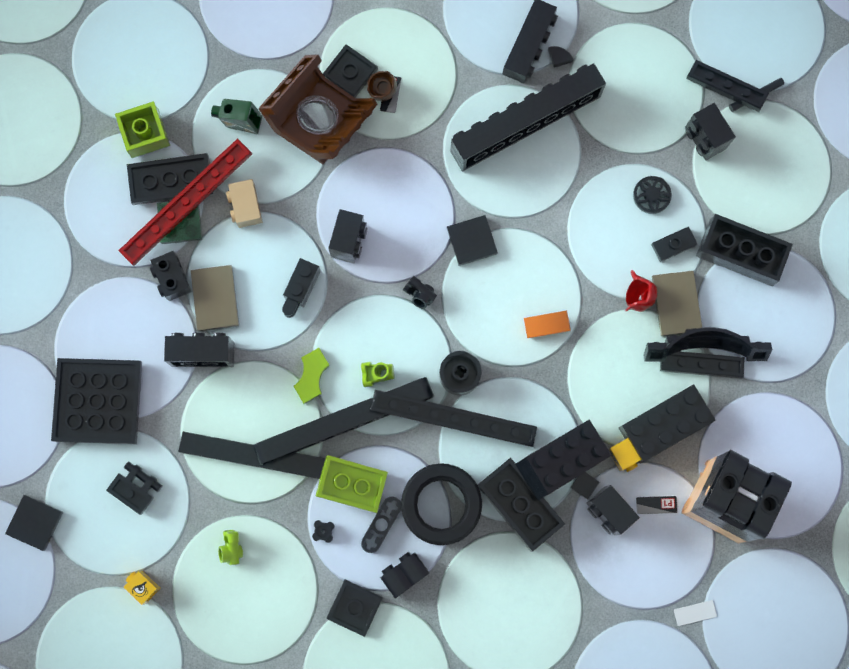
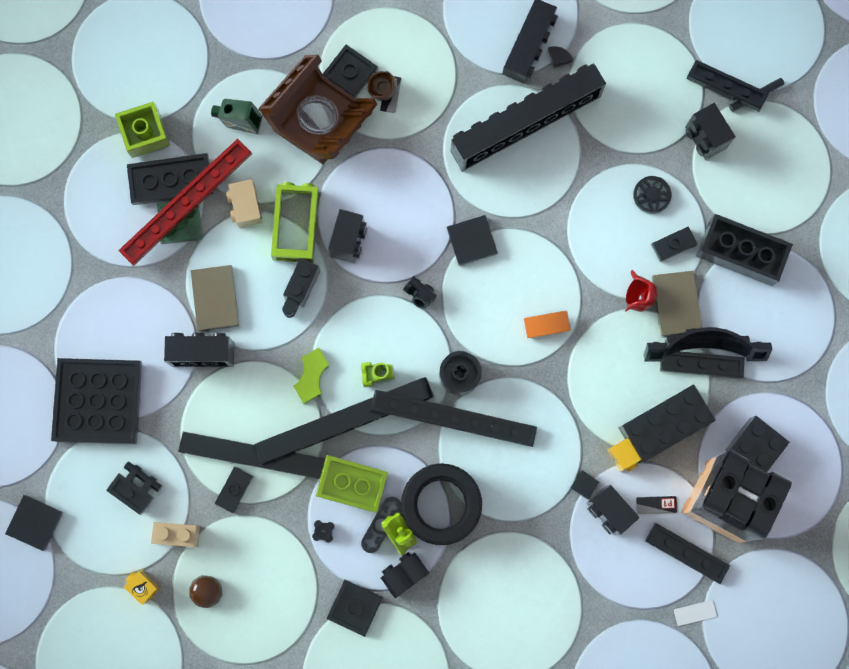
black brick [150,251,192,301] -> none
lime plate [218,530,243,565] -> none
black brick [478,457,565,552] -> none
black brick [516,419,612,500] -> none
none -> tan brick [151,522,200,547]
none -> reddish brown hair [189,575,222,608]
none -> black plate [214,466,254,514]
none -> lime window [271,182,319,263]
none -> lime hips [381,513,418,556]
none -> black tile [645,523,730,584]
none -> black brick [725,416,790,472]

